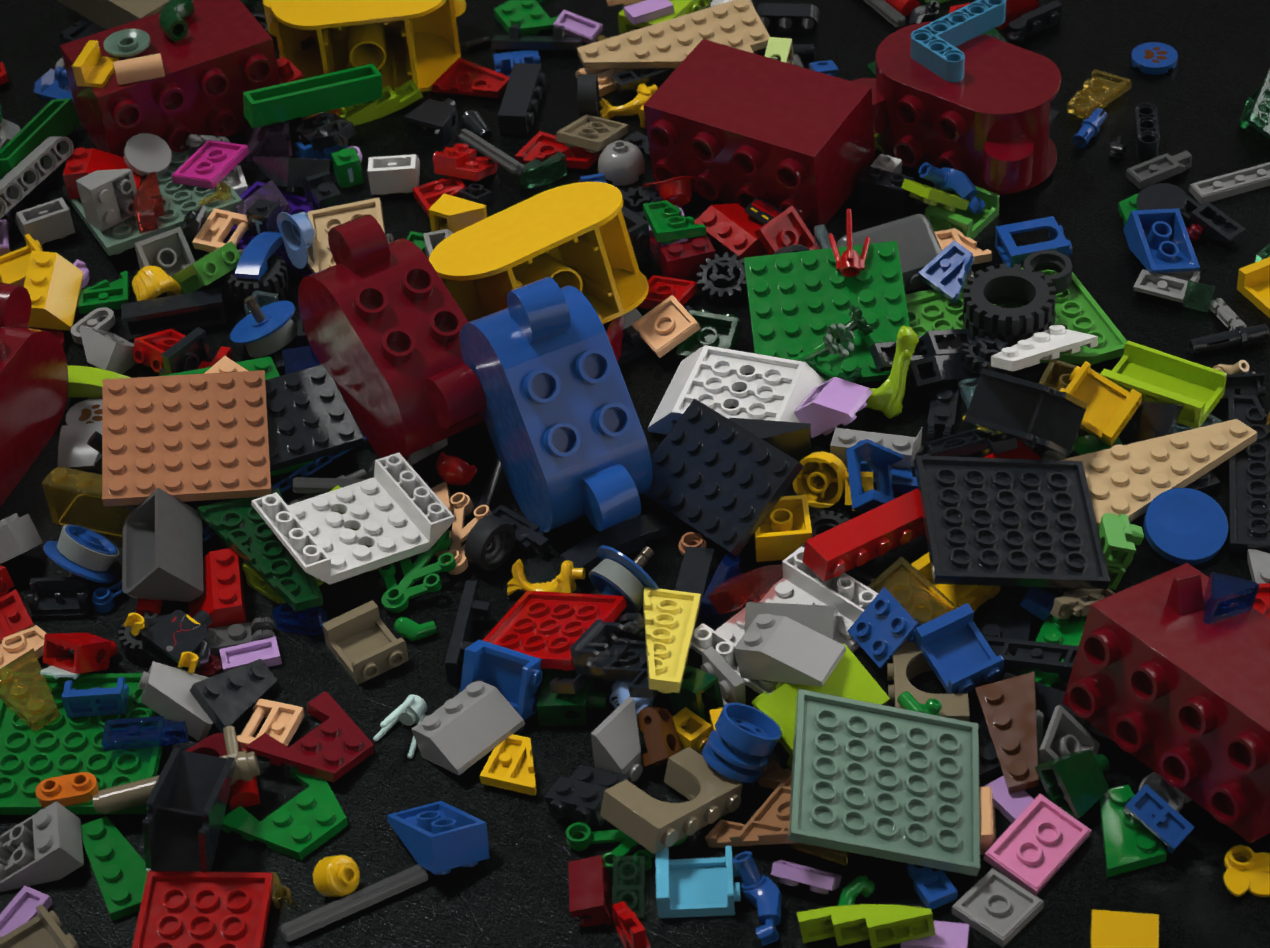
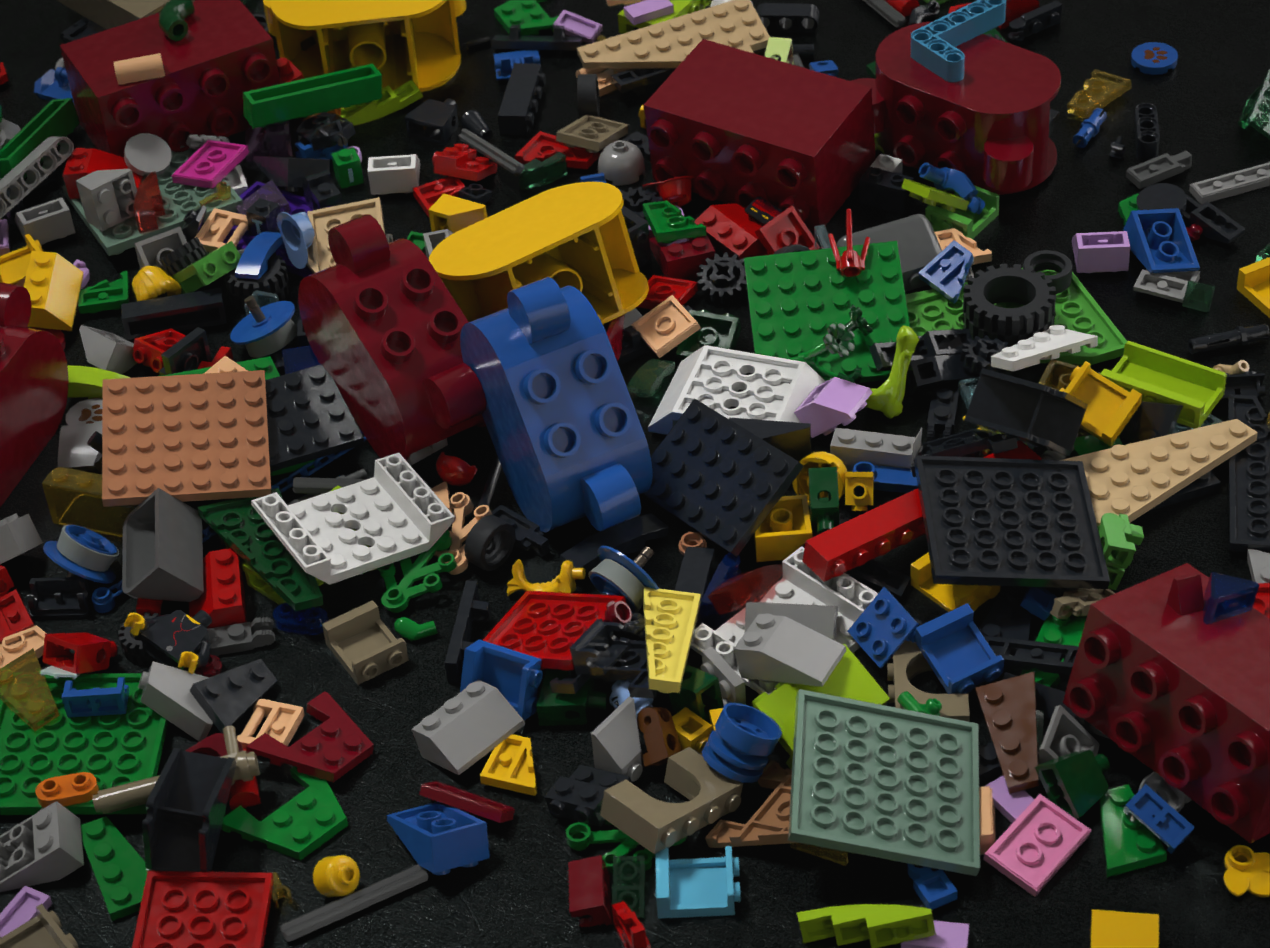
light grey plate [71,307,116,345] -> none
yellow panel [72,40,119,88] -> none
clear blue hinge [102,716,189,750] -> none
sand green dish [103,29,151,57] -> none
lavender tile [219,636,282,672] -> none
light aqua plant [373,694,427,759] -> none
red wing [431,58,510,98] -> none
yellow animal [599,83,658,120] -> none
blue arm [732,851,782,946] -> none
lavender plate [771,860,842,894] -> none
green arm [838,875,875,906] -> none
blue panel [846,439,904,514] -> none
clear yellow wing [867,557,958,624] -> none
light grey tile [952,868,1044,947] -> none
blue panel [995,216,1072,268] -> none
blue piece [1143,488,1228,565] -> none
light grey axle [1210,298,1247,331] -> none
none -> black tyre [159,237,208,276]
none -> dark red tile [419,781,515,823]
none -> dark red plate [605,601,632,626]
none -> clear green slope [627,359,675,397]
none -> dark green torso [808,467,839,535]
none -> lavender slope [1072,231,1130,273]

